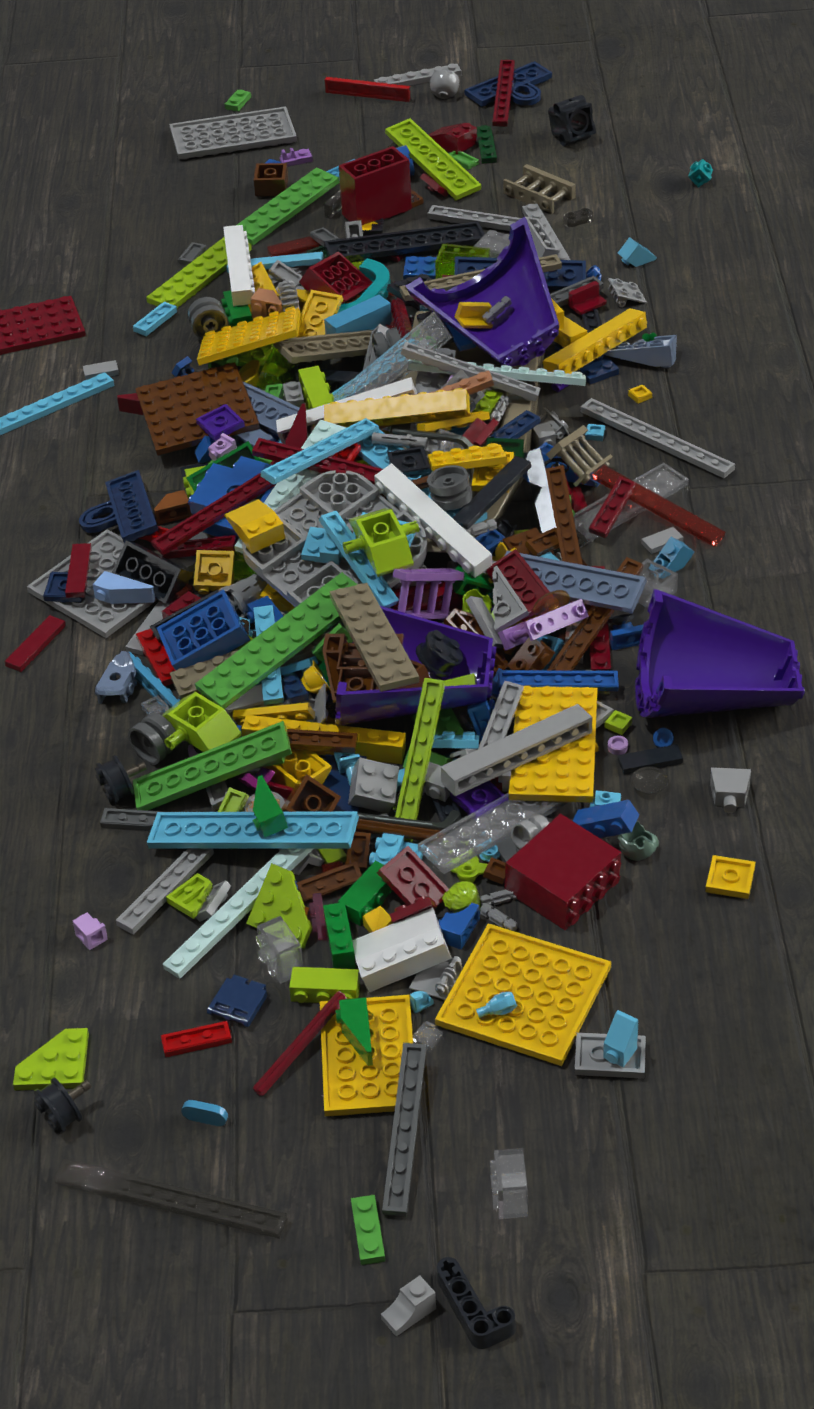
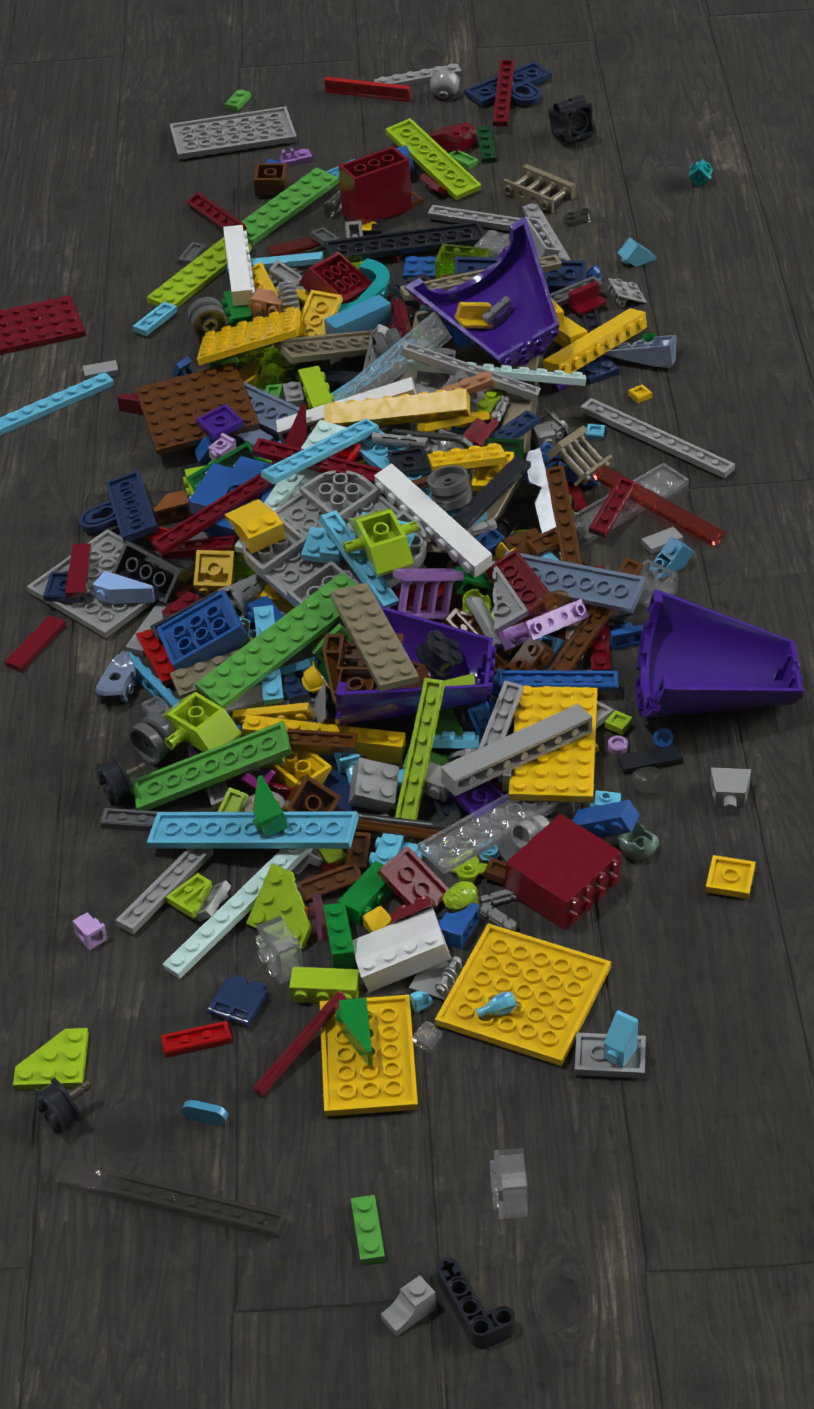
dark grey plate [382,1043,427,1217] -> none
none -> dark red plate [186,192,247,231]

